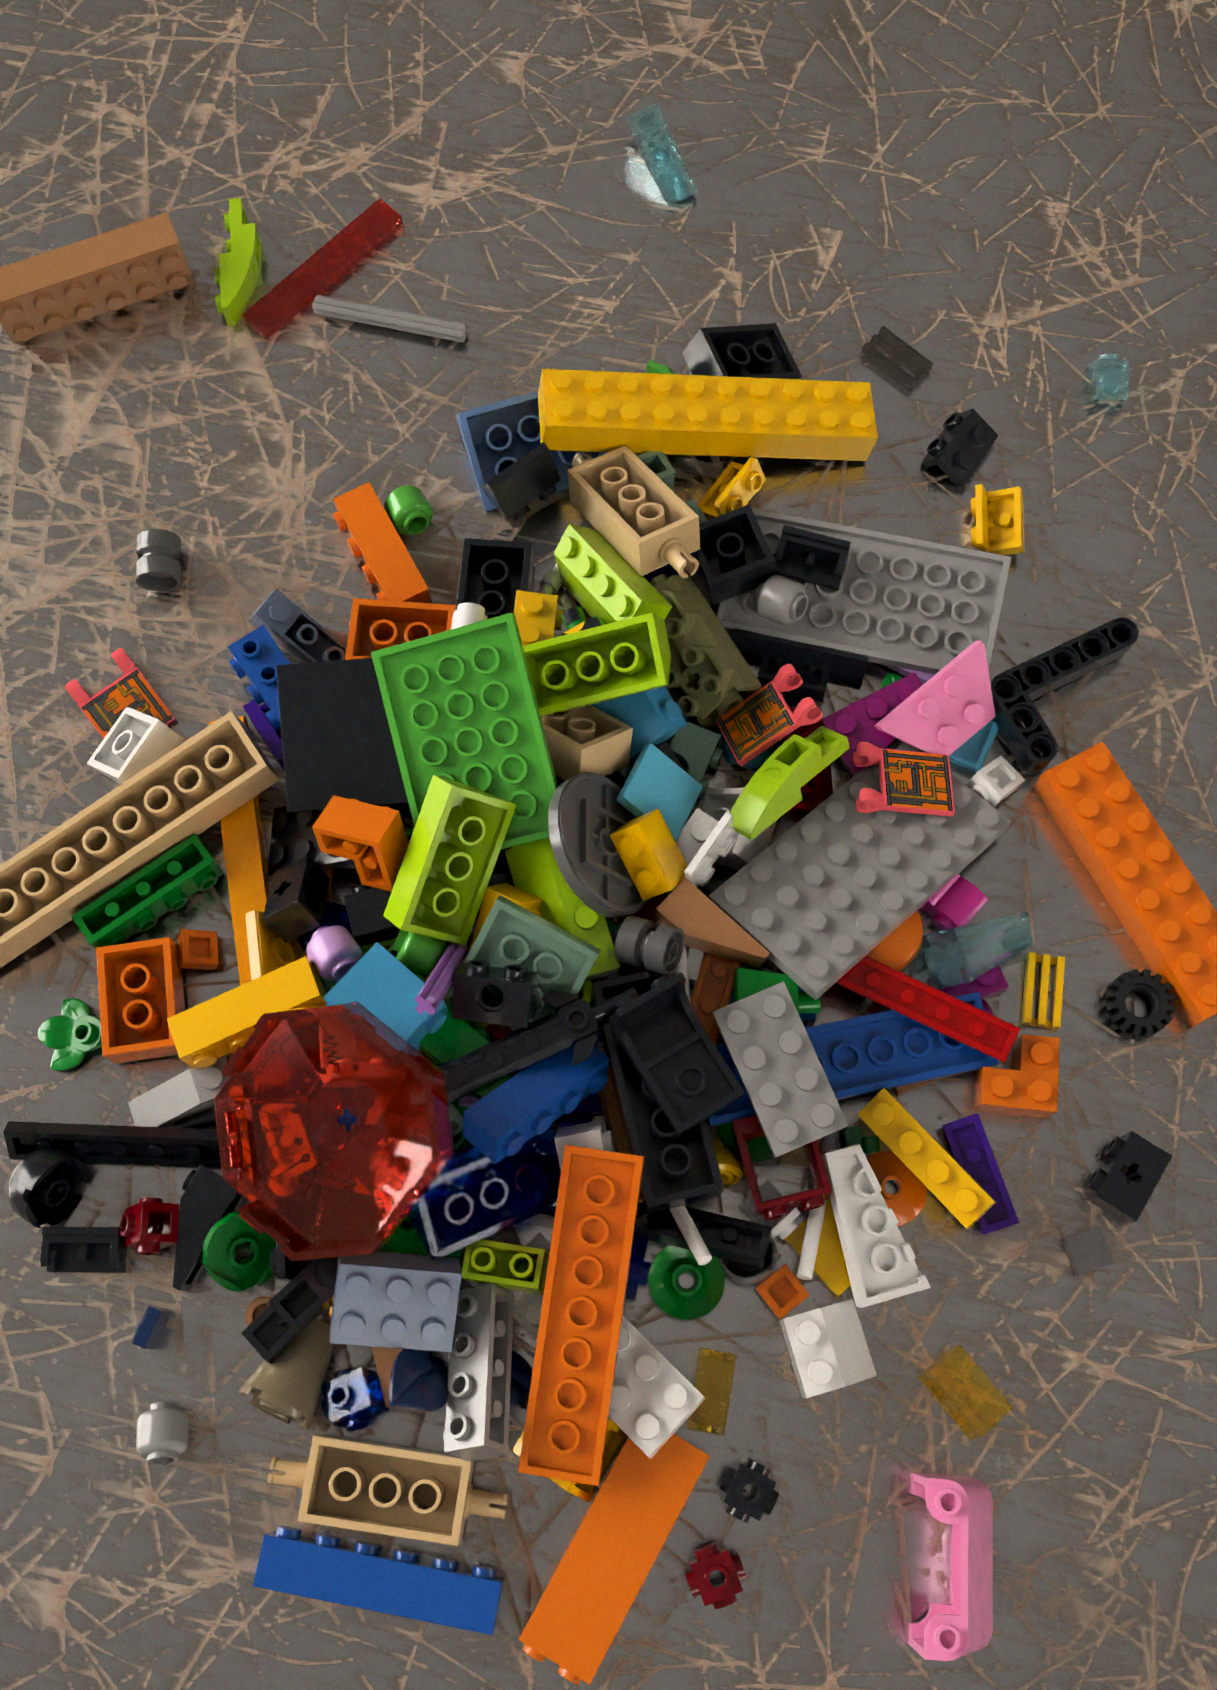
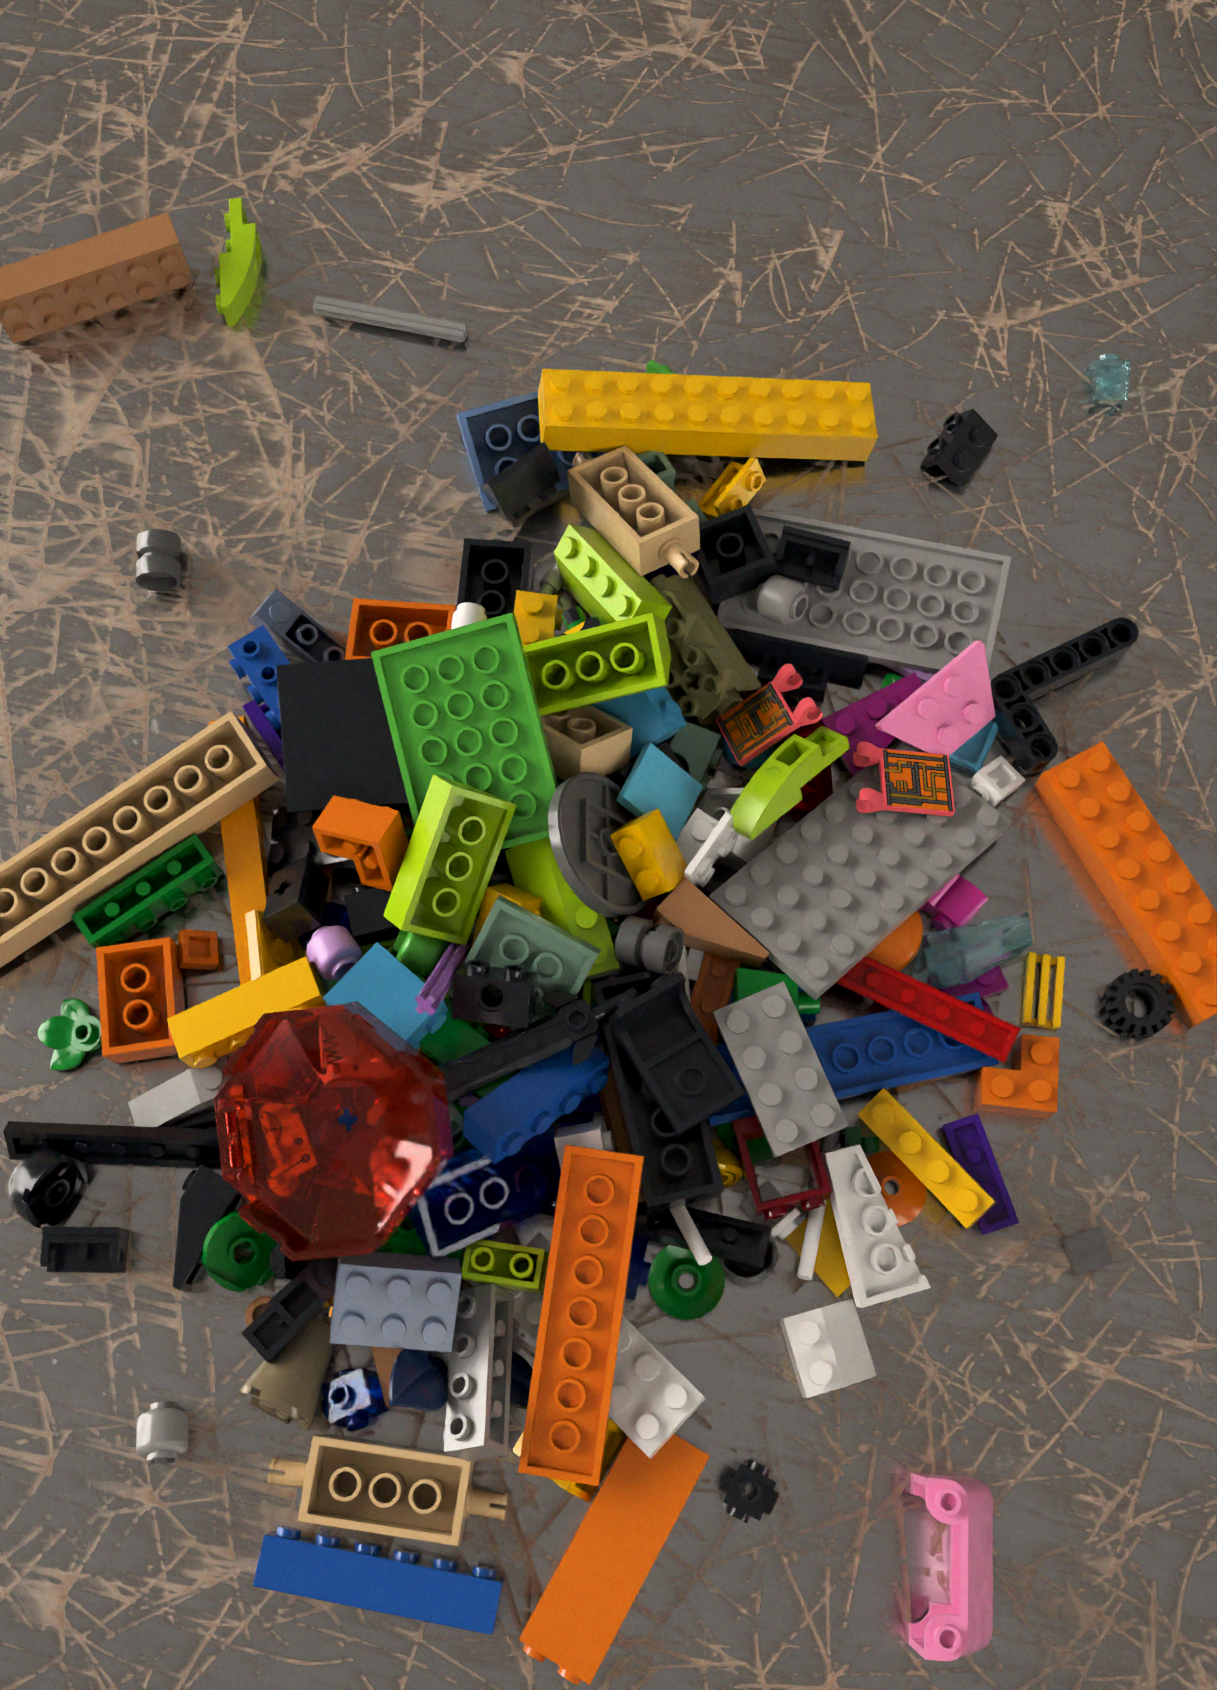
flag [65,648,177,739] -> none
white slope [87,707,186,785] -> none
dark red brick [119,1197,179,1256] -> none
dark blue tile [132,1306,172,1349] -> none
clear red tile [242,198,403,340] -> none
orange brick [332,482,432,603] -> none
bright green head [384,485,433,535] -> none
clear light blue slope [627,102,697,206] -> none
black slope [682,323,802,379] -> none
dark red brick [685,1542,747,1609] -> none
clear yellow hinge [686,1347,737,1436] -> none
orange plate [754,1264,810,1320] -> none
clear smoke tile [861,326,933,390] -> none
clear yellow hinge [918,1344,1013,1440] -> none
yellow bracket [971,484,1025,555] -> none
black brick [1086,1131,1172,1224] -> none

